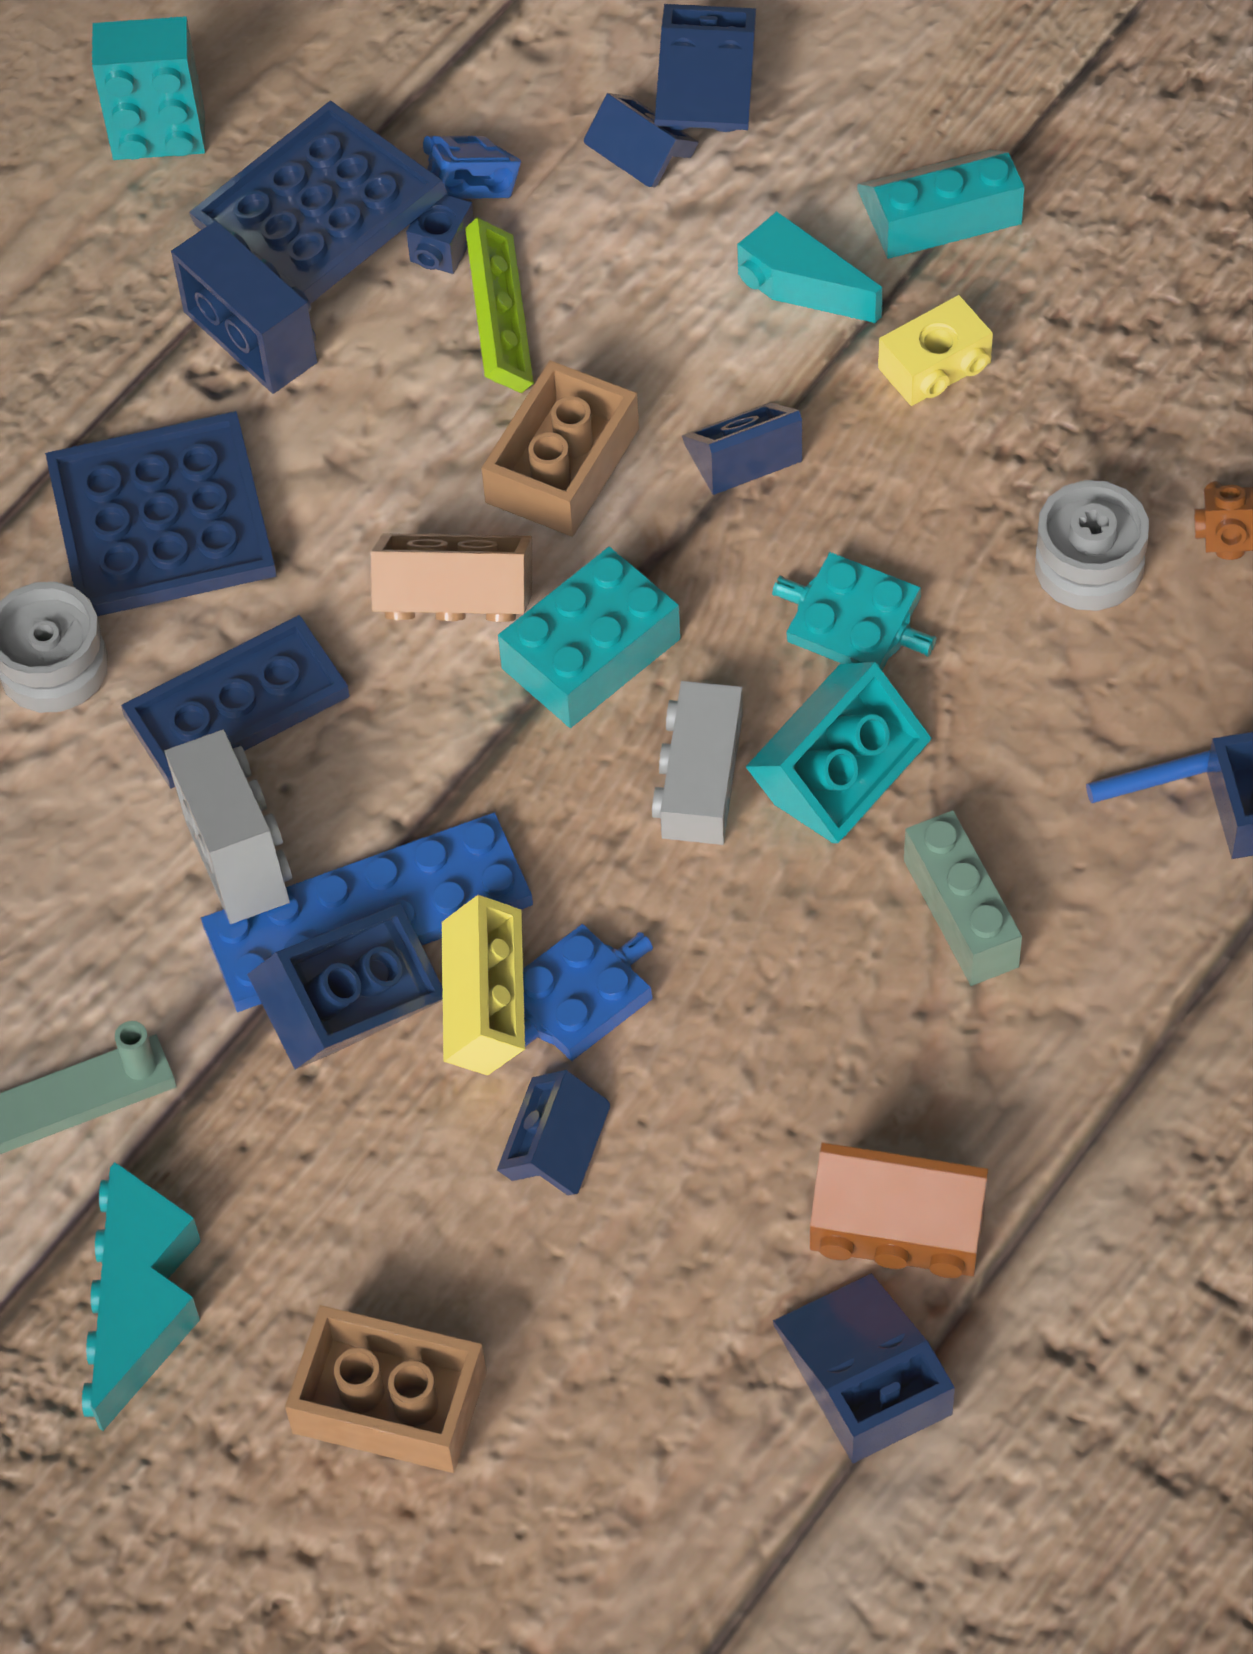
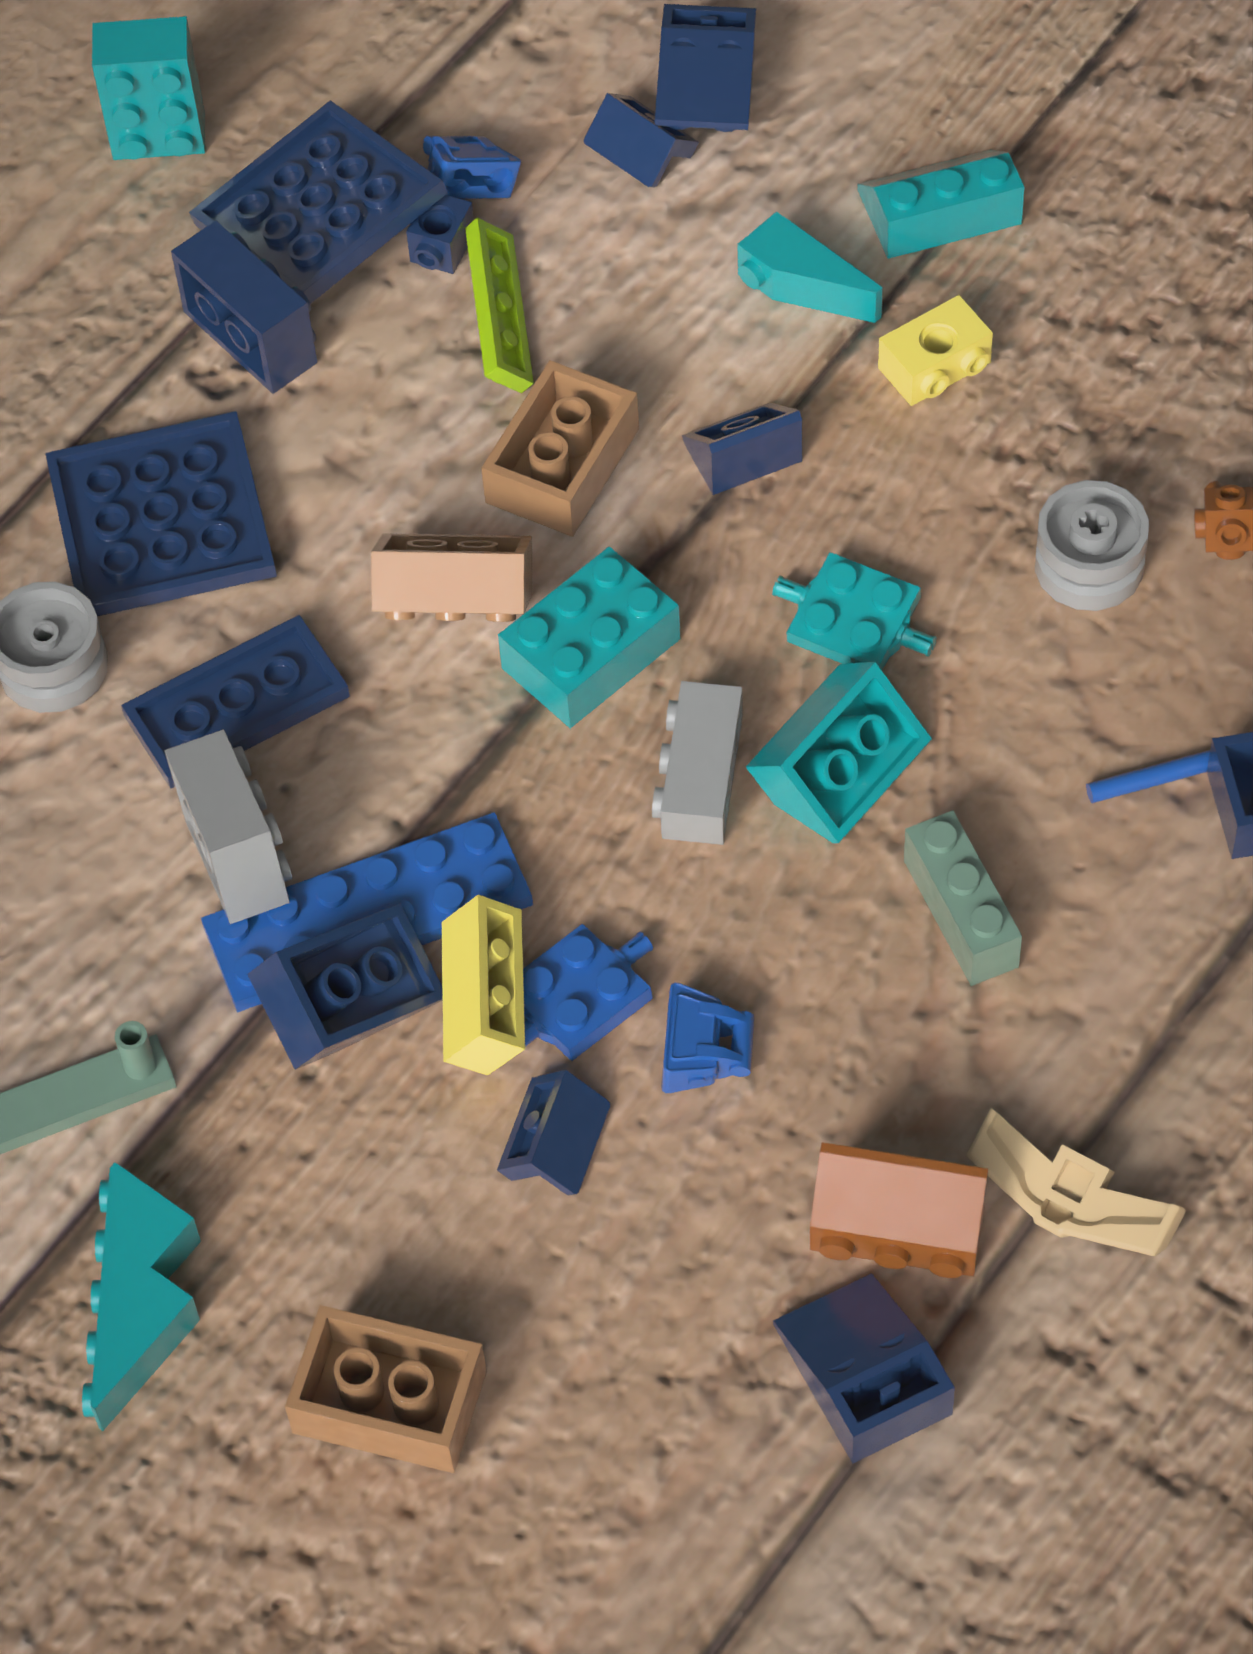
none -> blue piece [661,982,755,1093]
none -> tan plate [966,1107,1186,1256]

